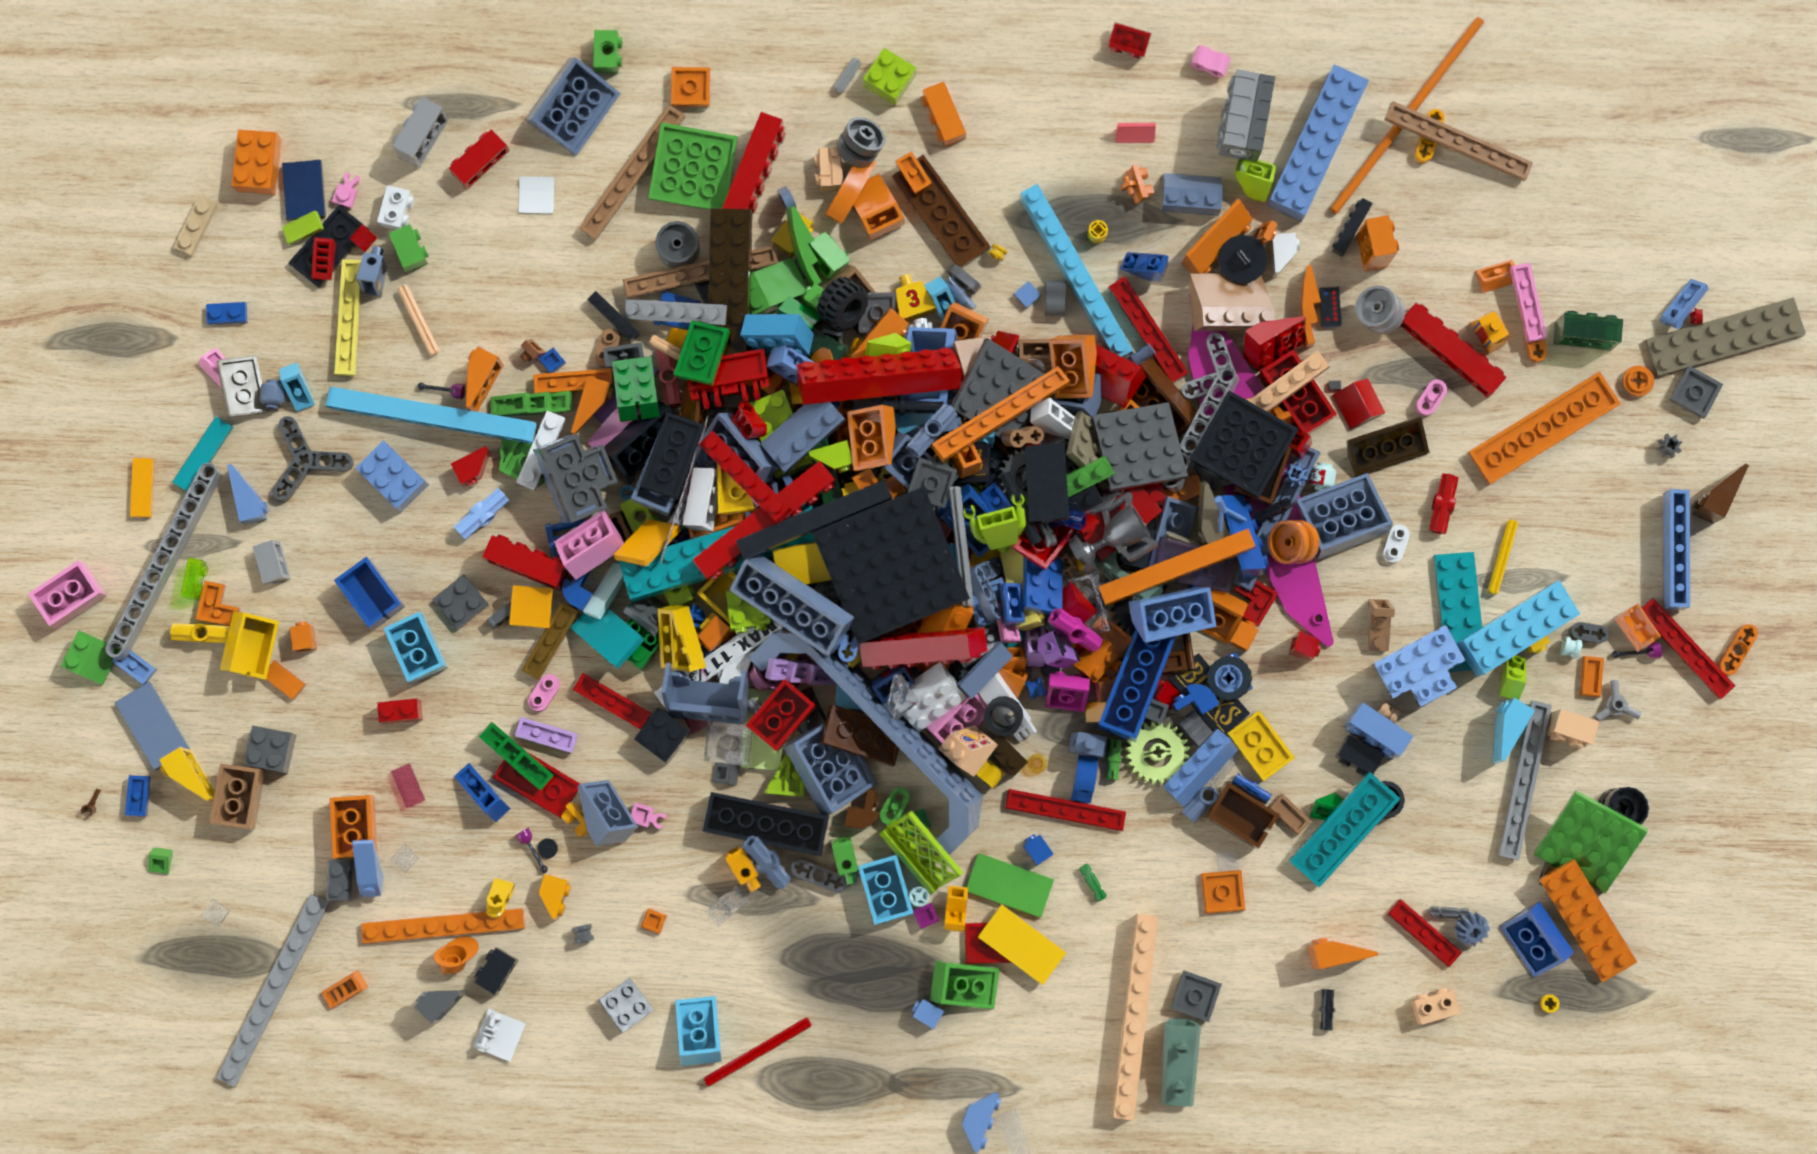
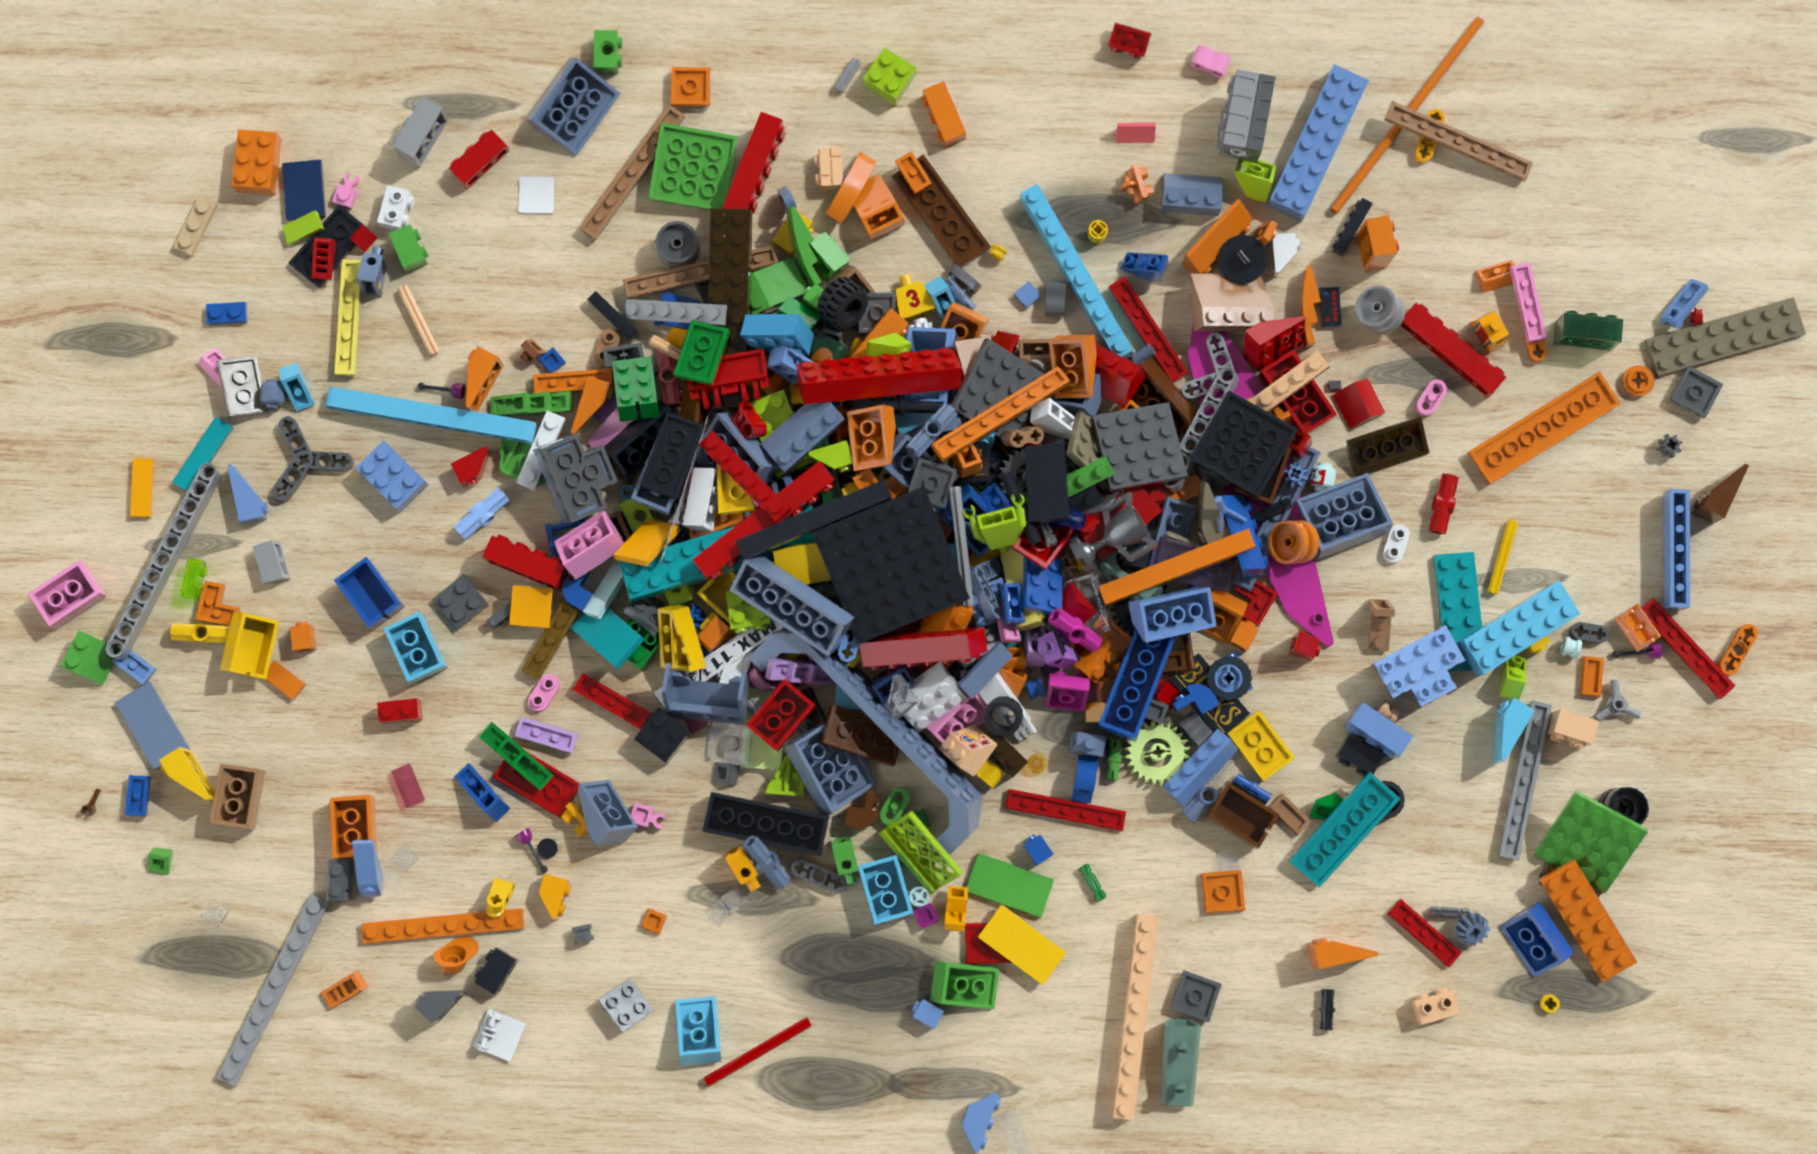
dark grey brick [243,725,296,774] -> none
dark grey wheel [836,117,886,168] -> none

